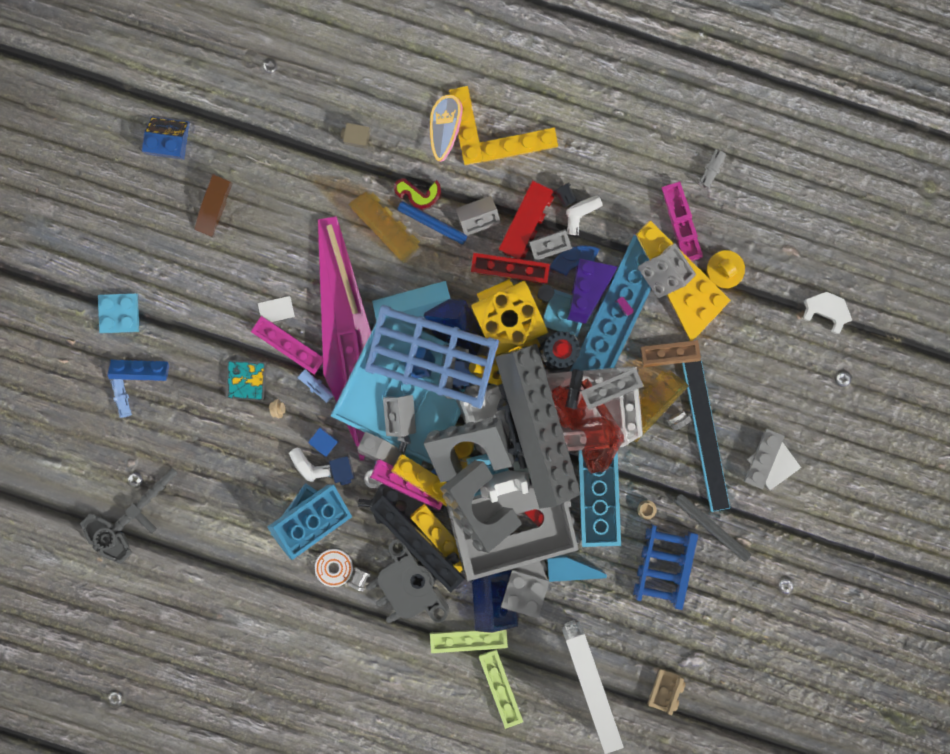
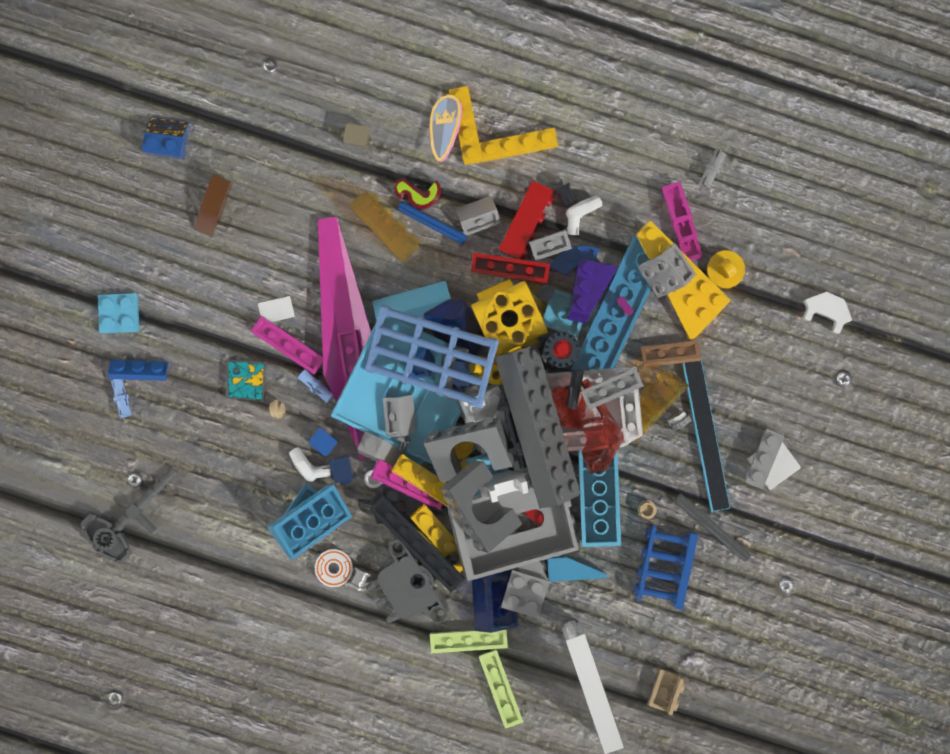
tan axle [326,225,358,314] -> none

